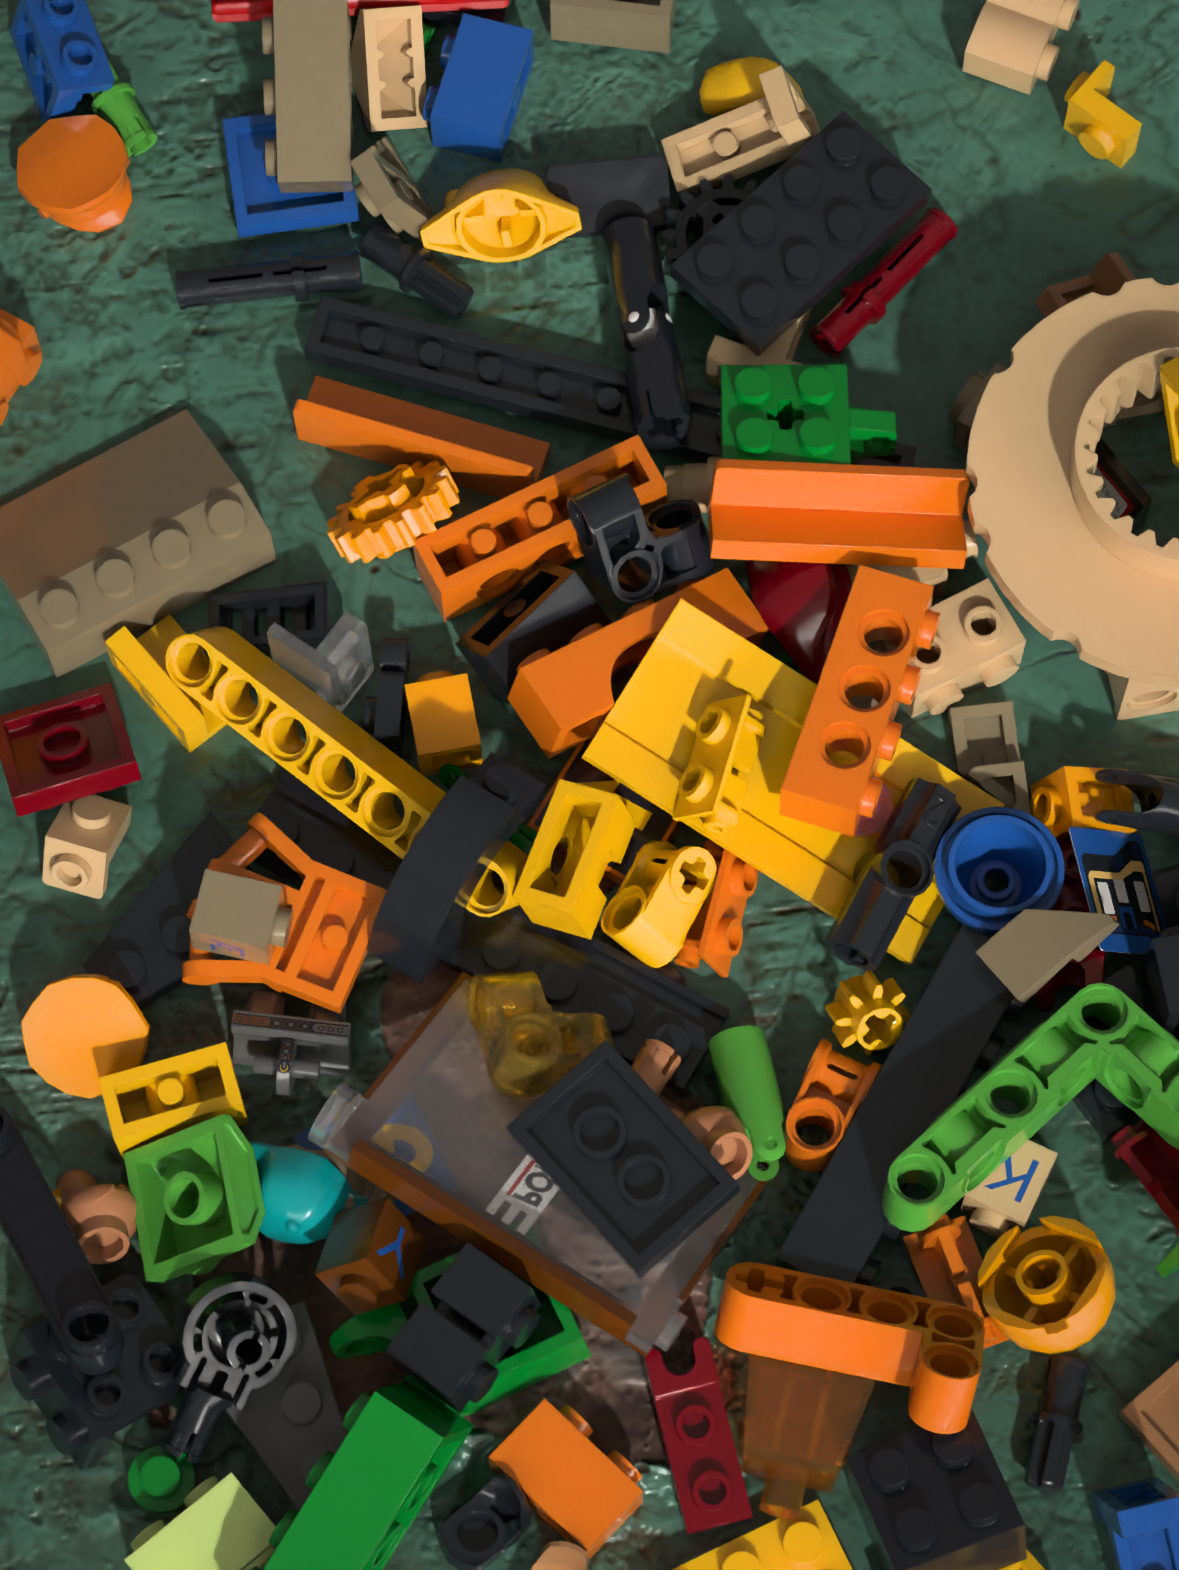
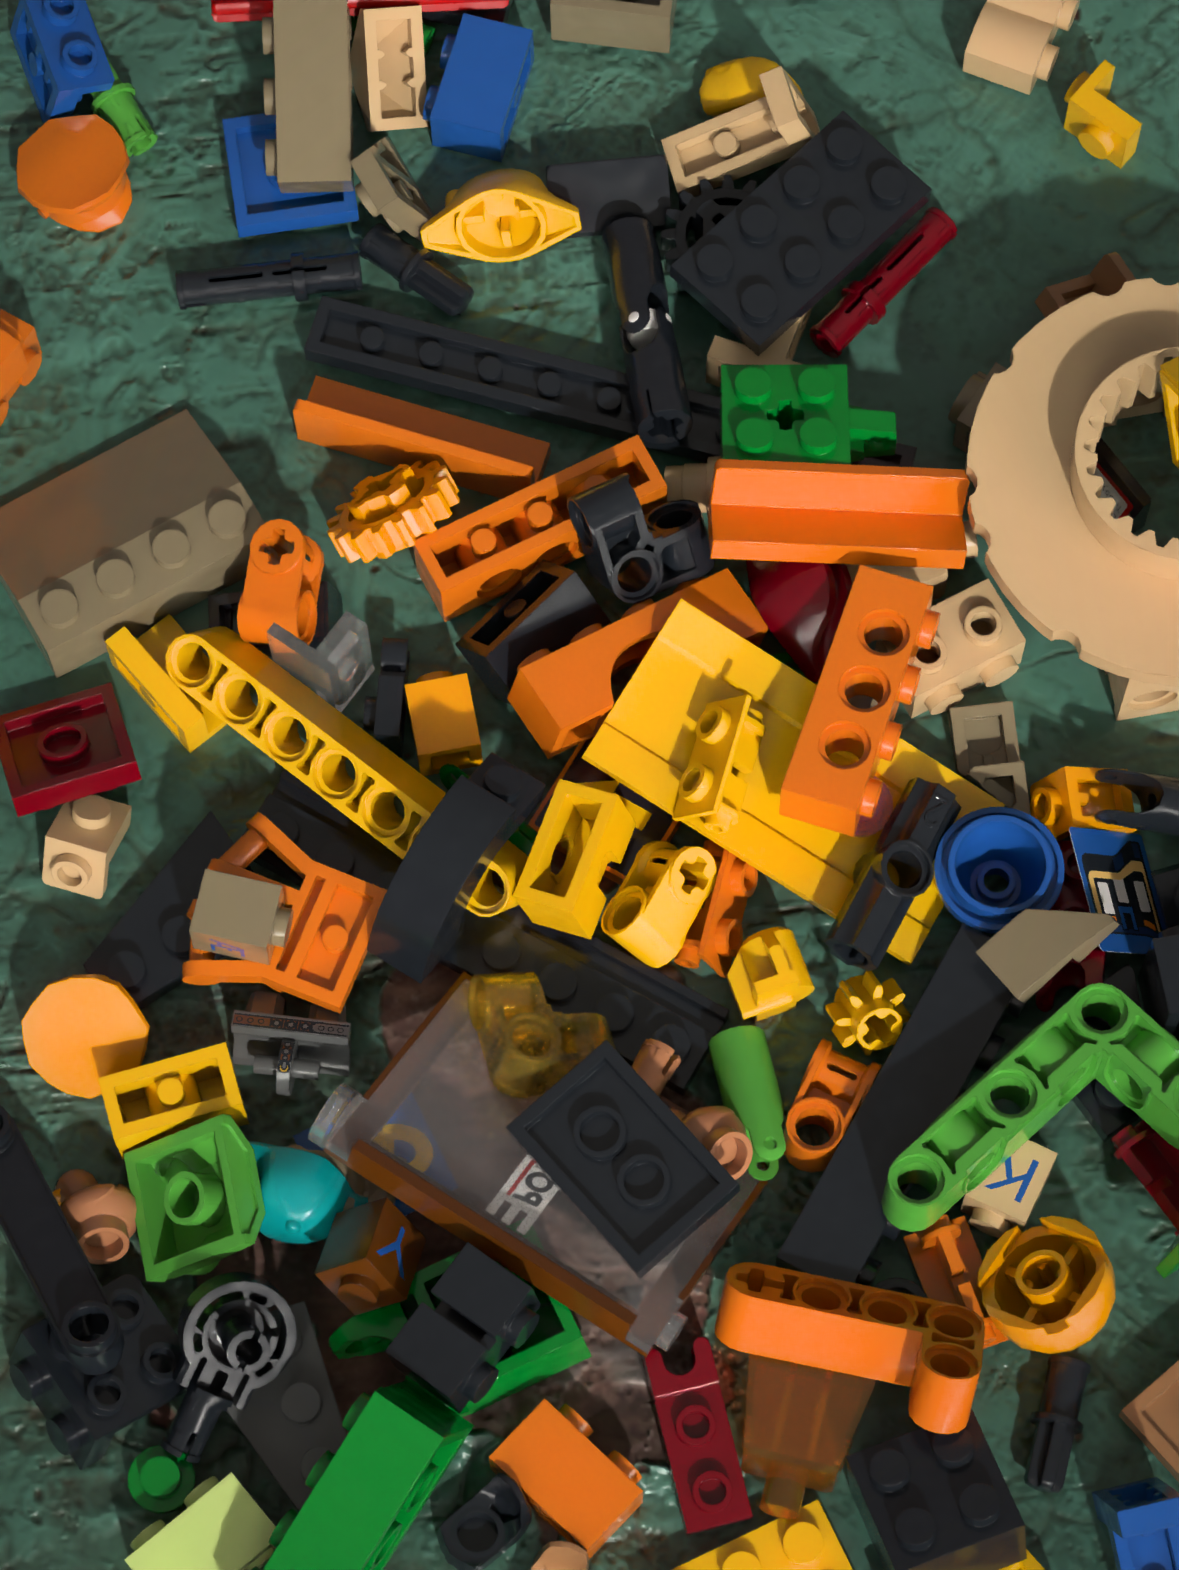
none -> orange piece [237,519,324,647]
none -> yellow piece [727,926,815,1022]

